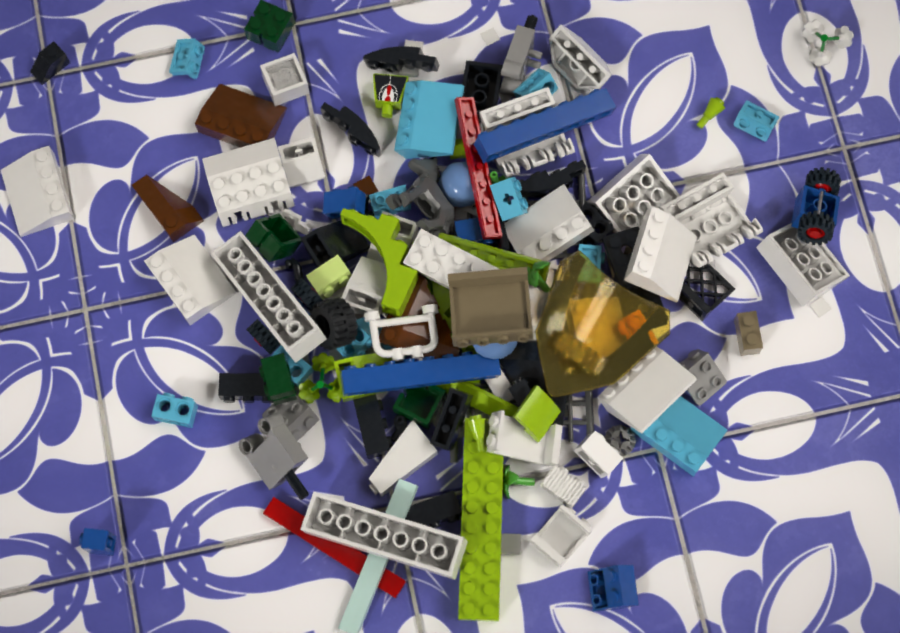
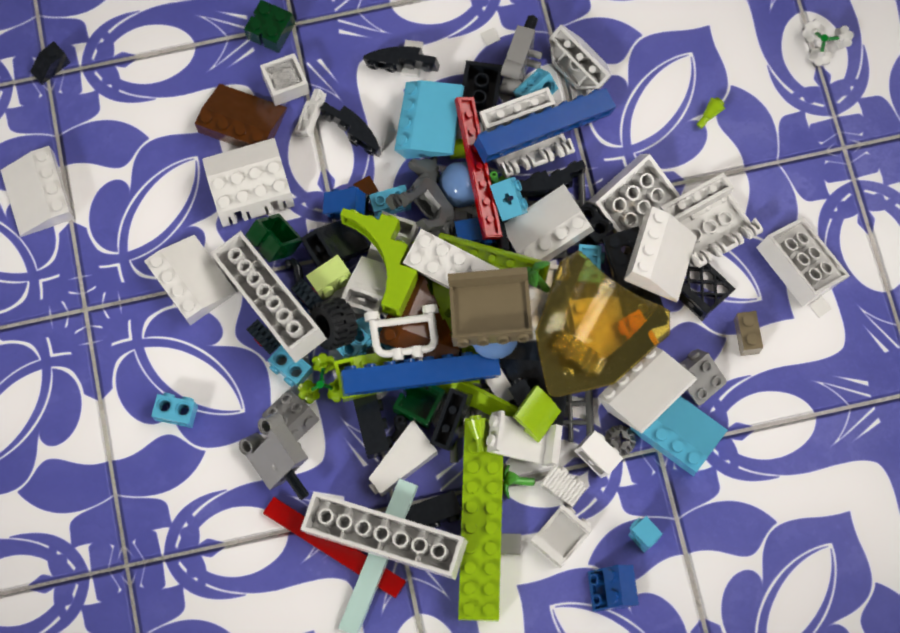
blue brick [79,528,117,556] -> none
reddish brown wedge [131,175,204,242] -> none
medium azure bracket [169,38,205,79] -> none
black brick [218,373,273,403] -> none
dark green piece [259,353,297,405] -> none
white slope [278,137,326,188] -> none
white plate [281,209,314,235] -> none
torso [373,73,409,118] -> none
medium azure bracket [733,100,780,142] -> none
brick [791,167,841,245] -> none
none -> white hinge [294,89,326,137]
none -> medium azure brick [628,516,663,553]

